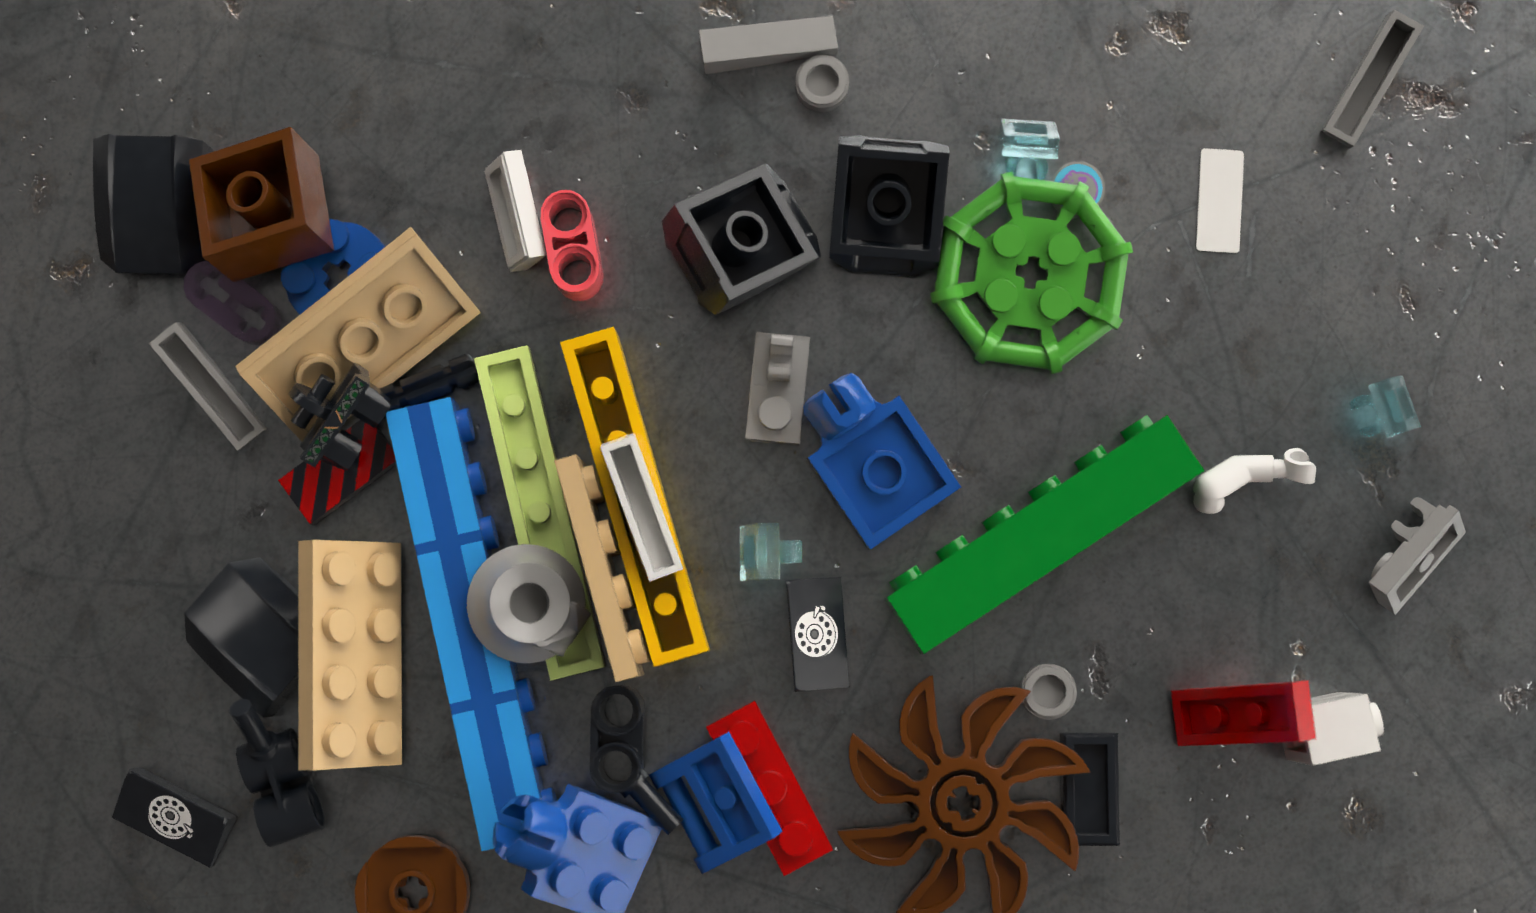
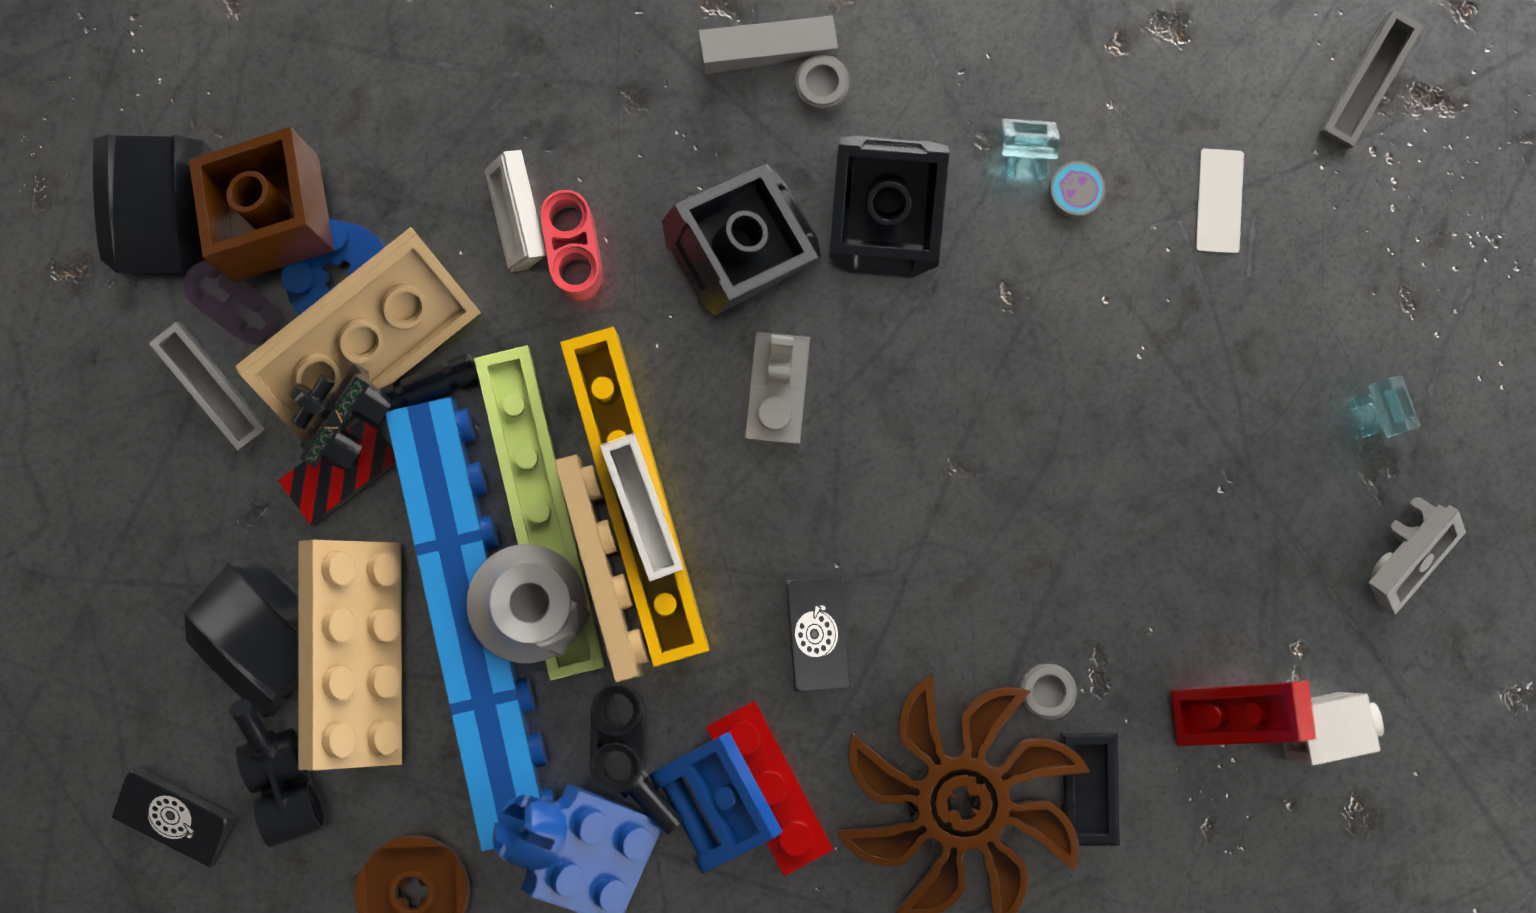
clear light blue tile [740,523,802,581] -> none
blue plate [803,373,961,550] -> none
green brick [885,415,1205,654] -> none
bright green plate [930,171,1133,374] -> none
white arm [1193,448,1316,514] -> none

